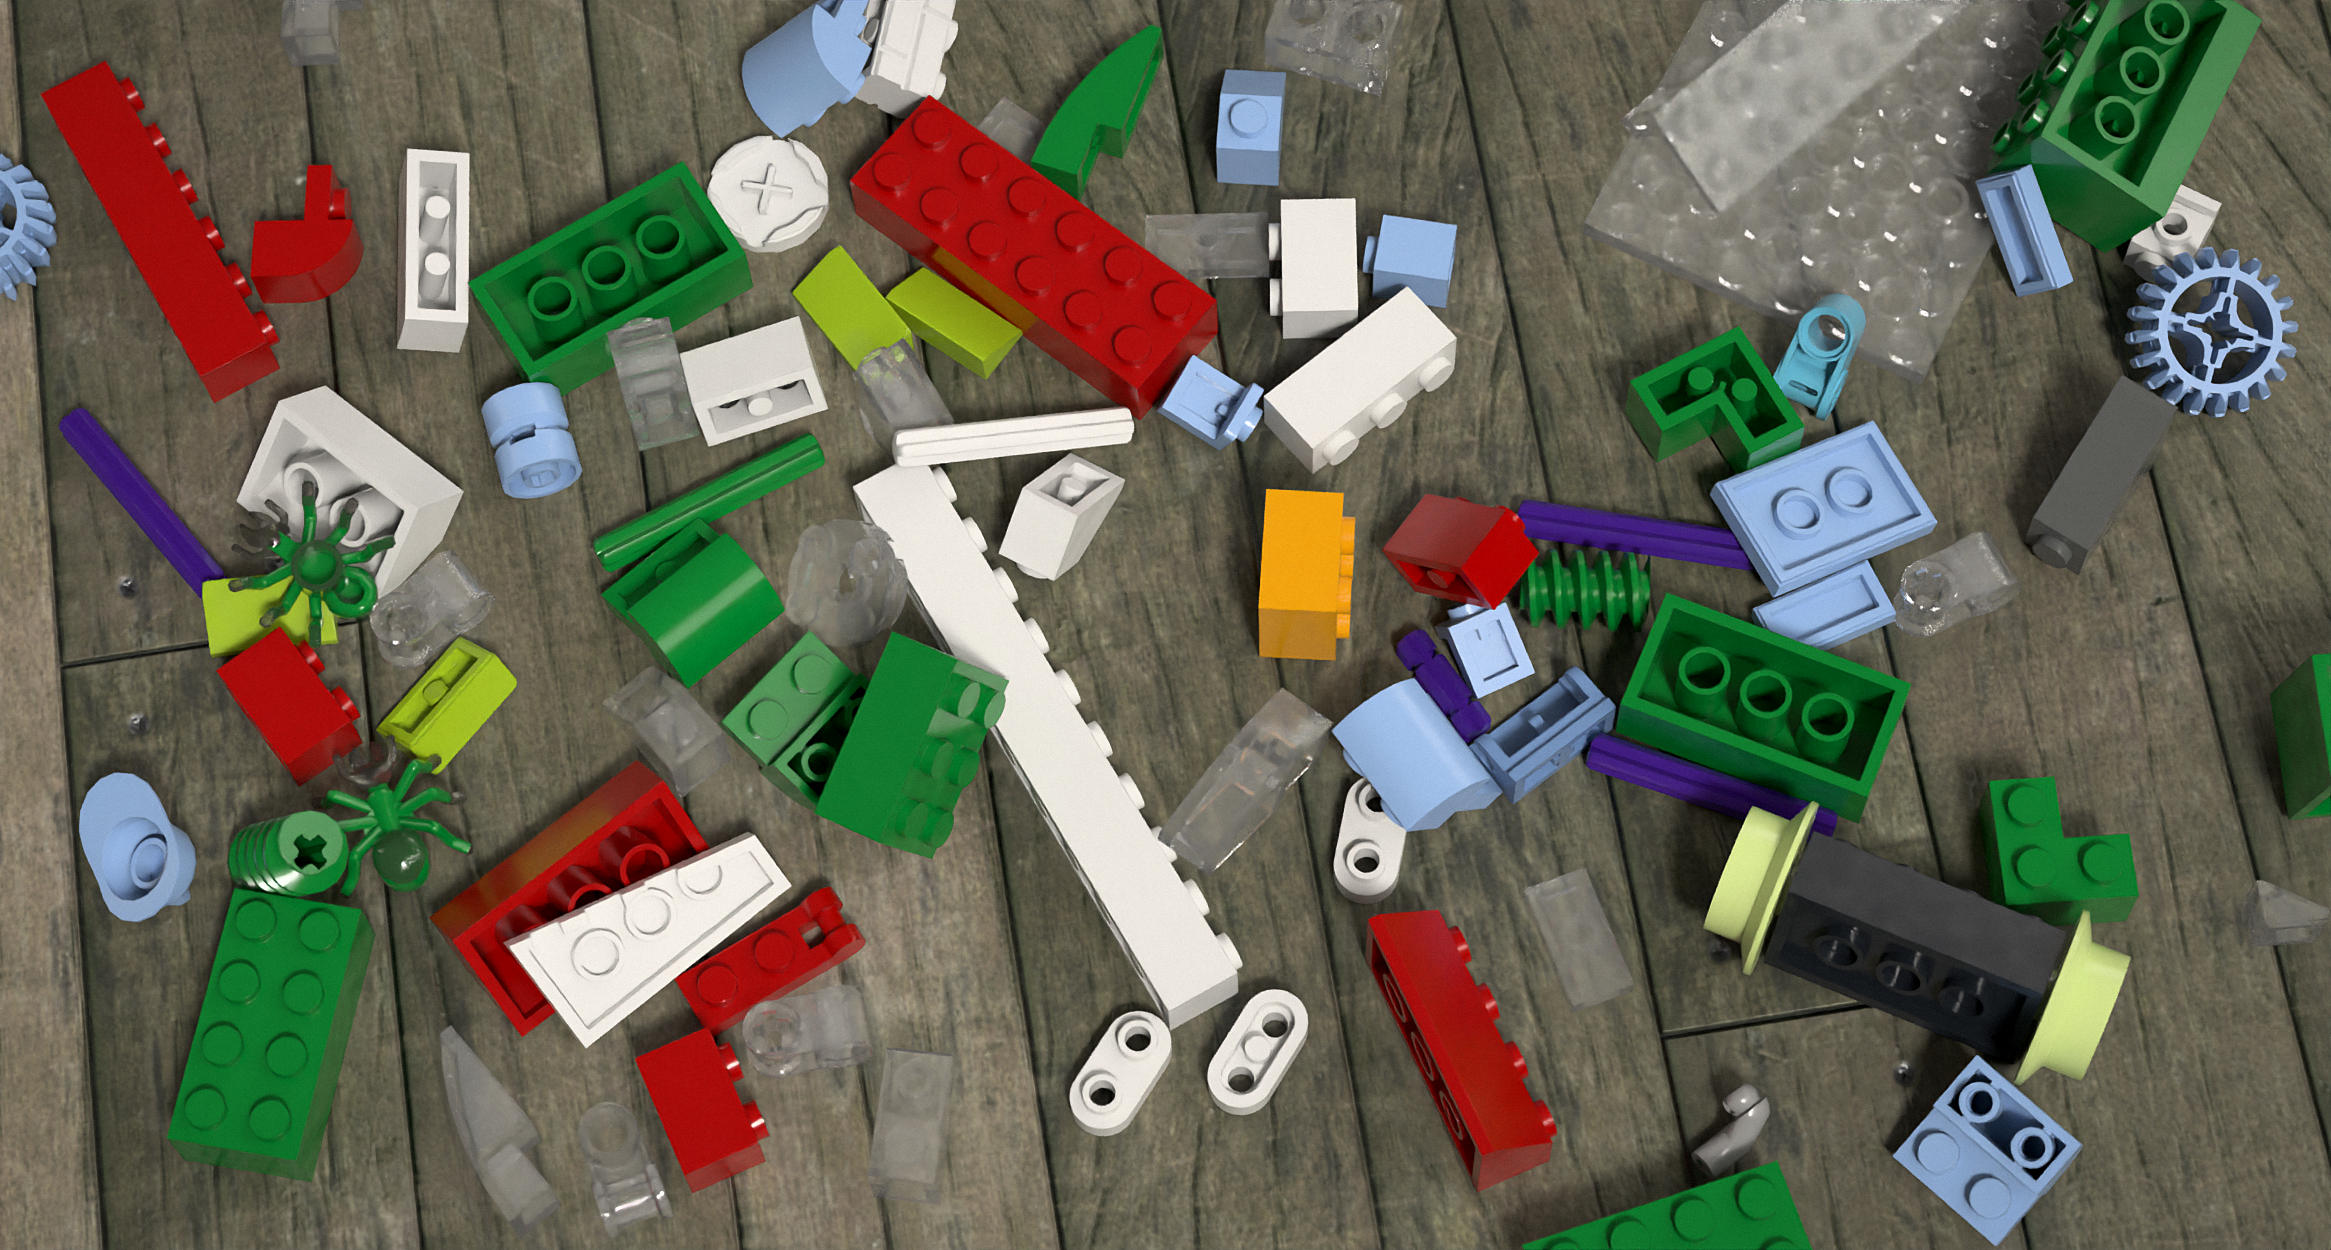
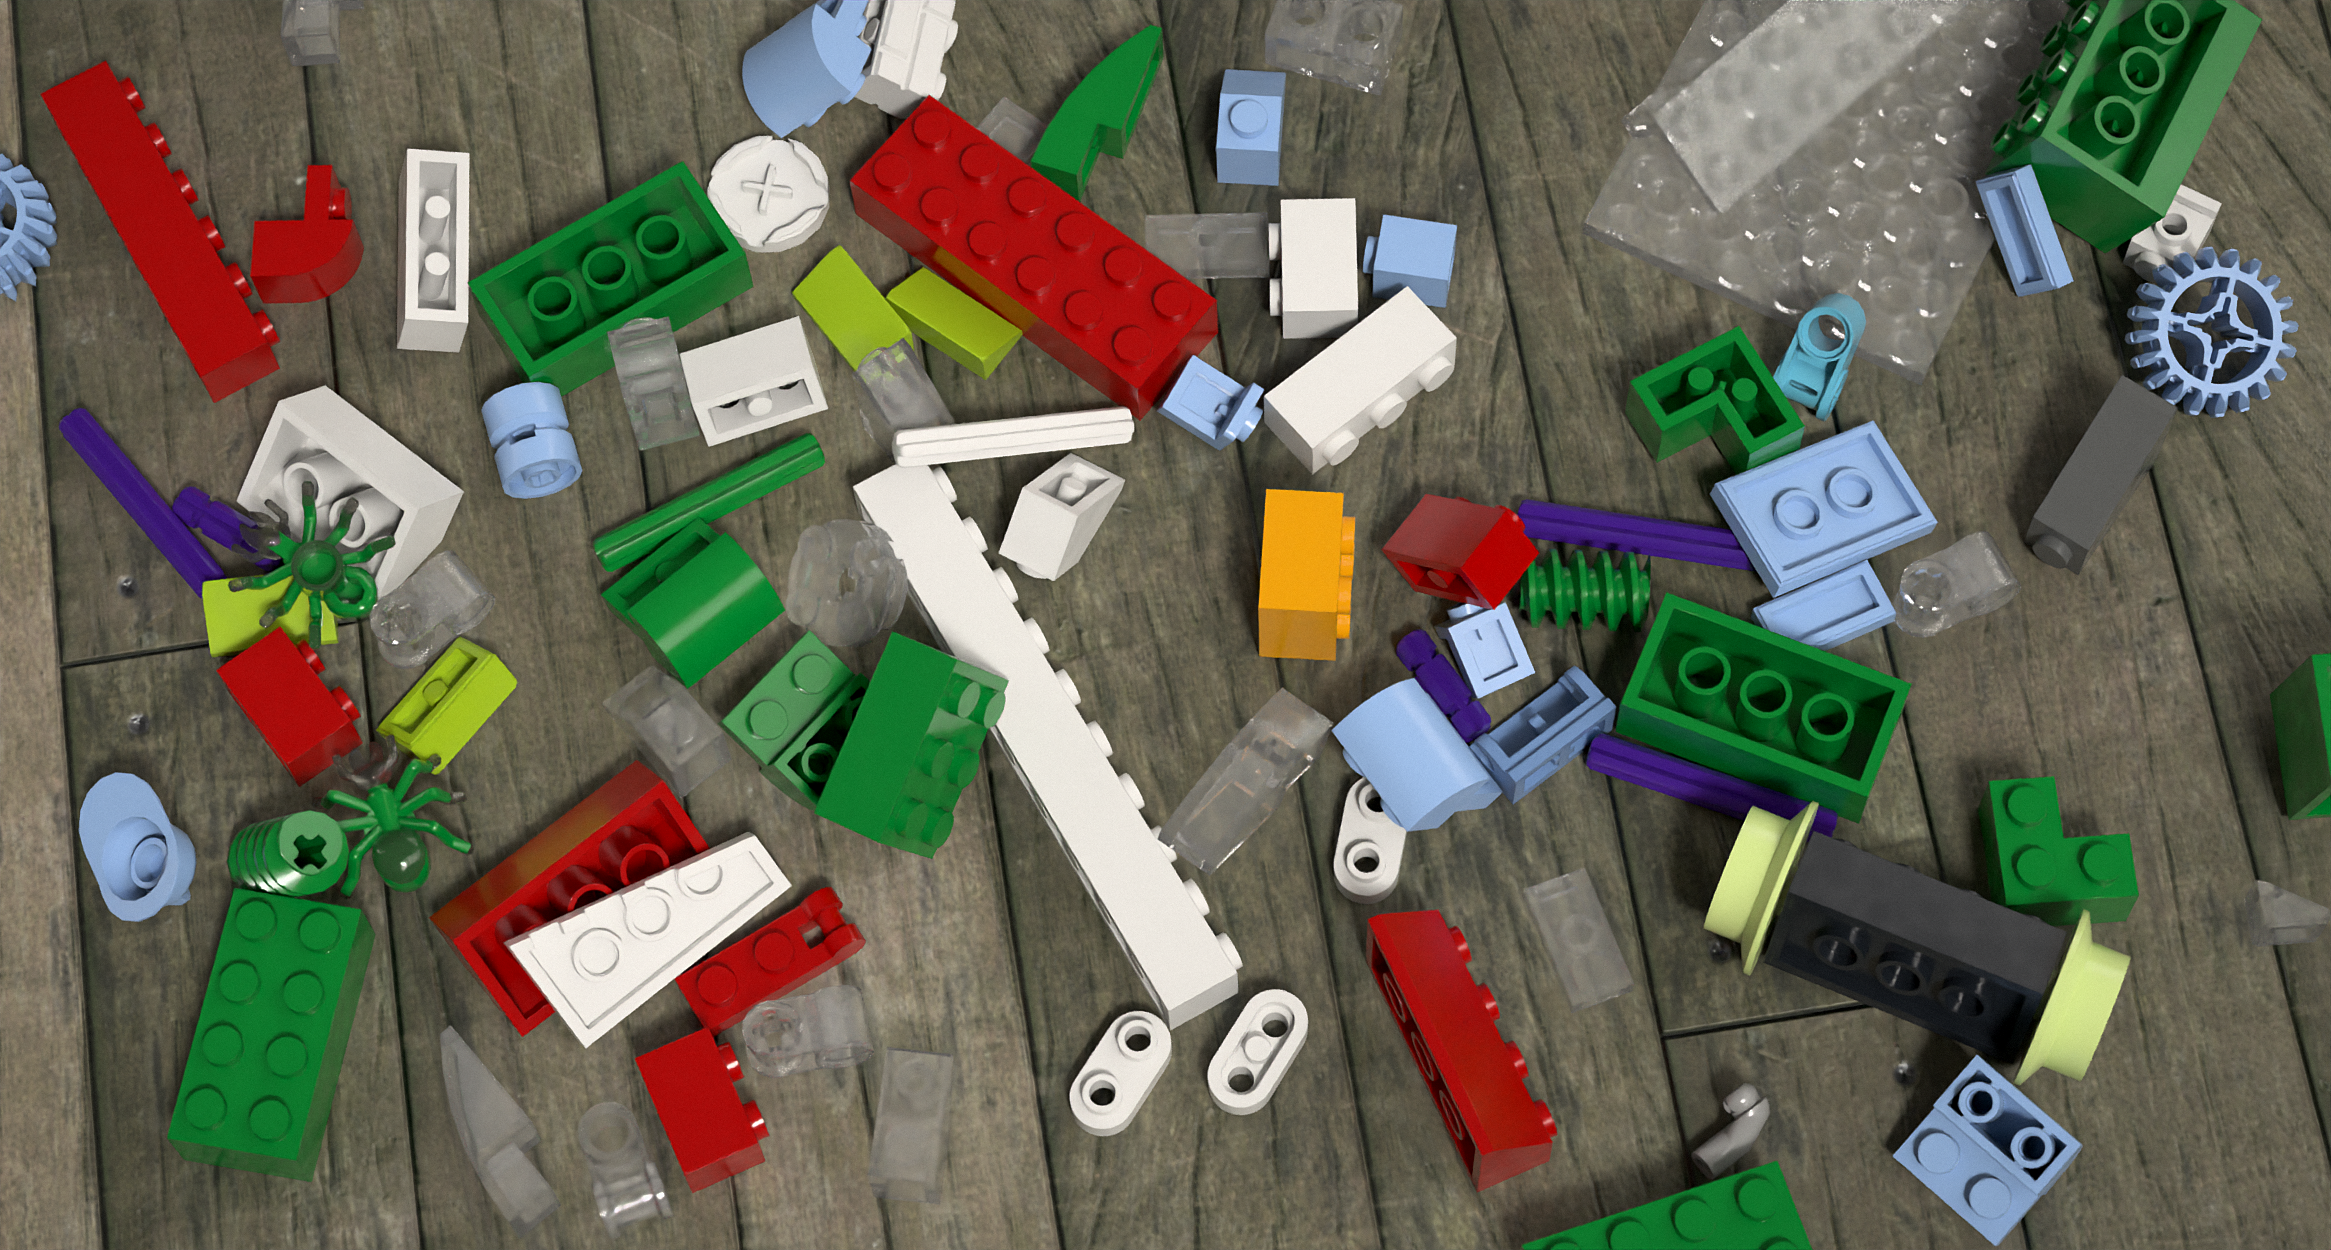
none -> dark purple axle [172,486,283,571]

